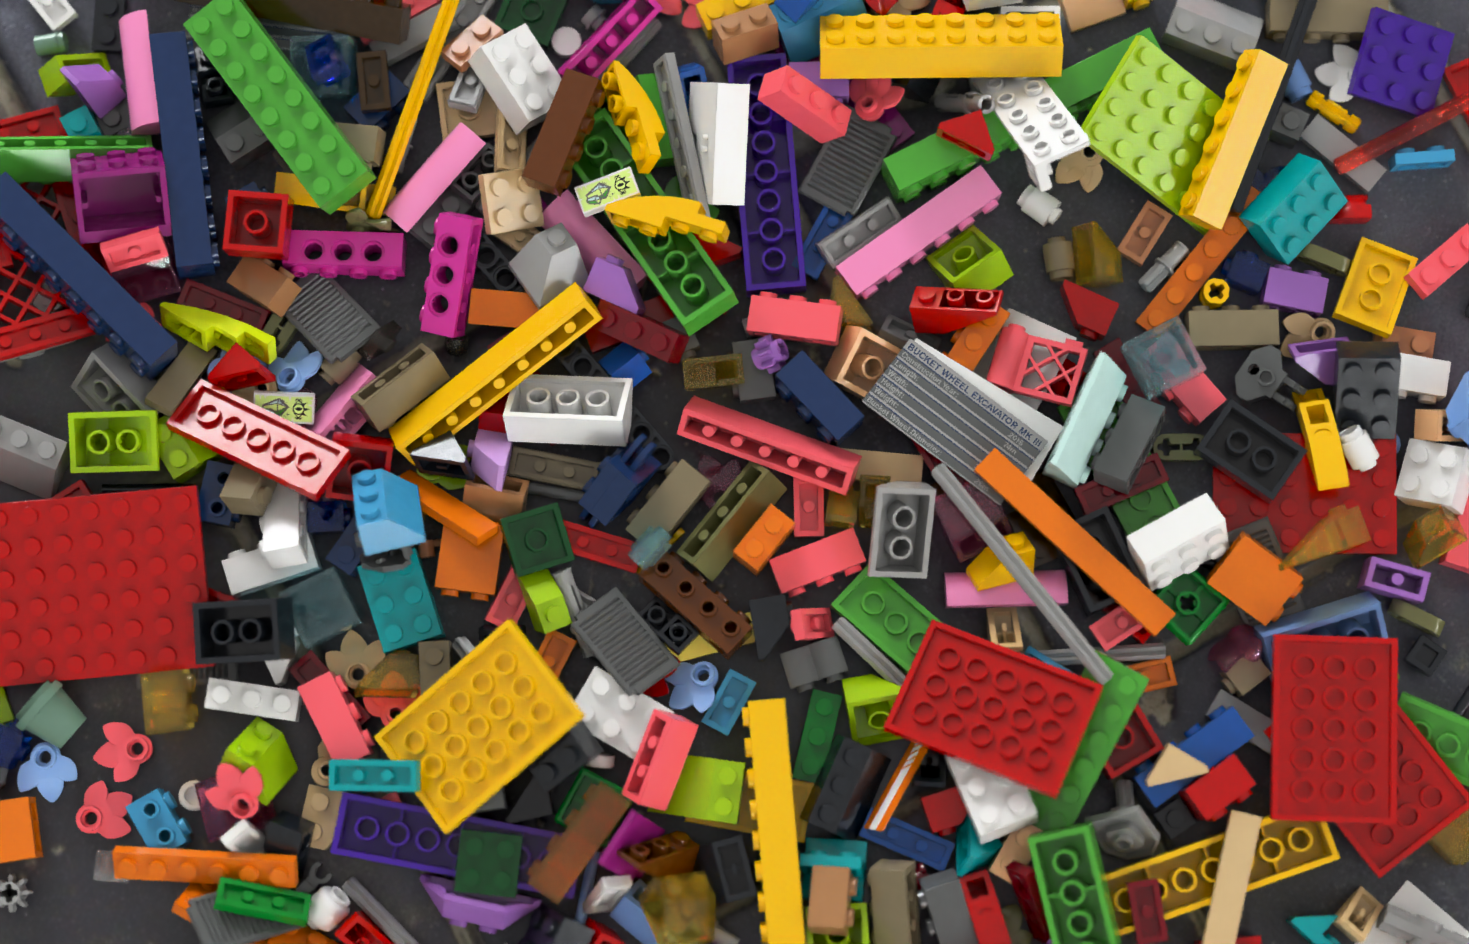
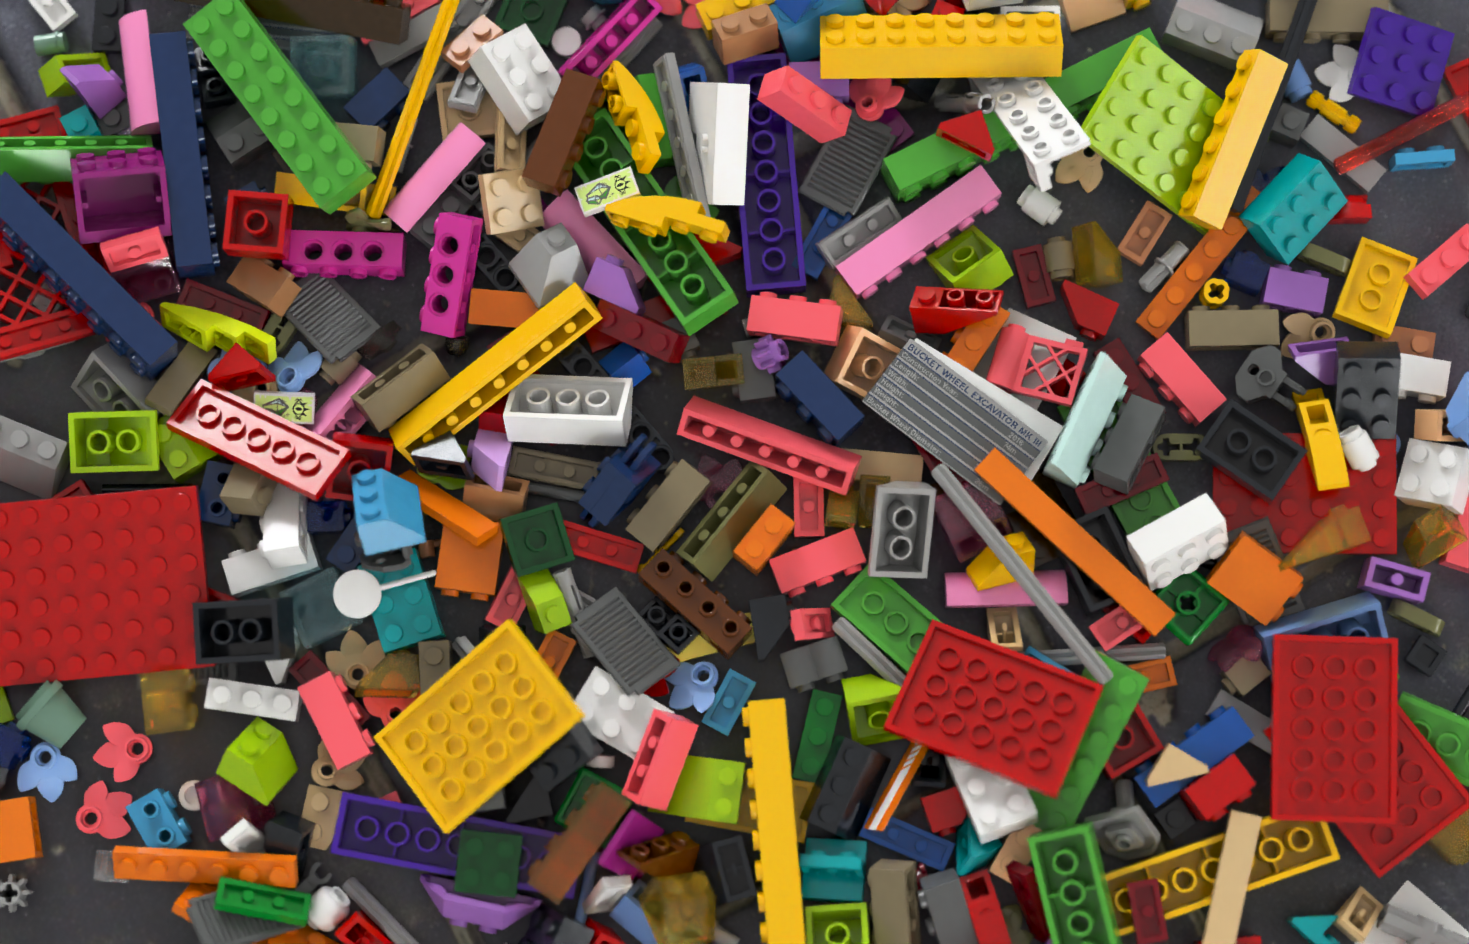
coral plate [205,763,263,819] -> none
clear blue slope [304,33,351,87] -> none
teal plate [329,759,421,792] -> none
dark brown plate [356,50,392,113] -> none
clear light blue brick [628,525,672,570] -> none
medium nougat brick [807,865,858,936] -> none
clear light blue brick [1120,316,1206,401] -> none
none -> white piece [333,569,436,618]
none -> dark red plate [1011,244,1056,310]

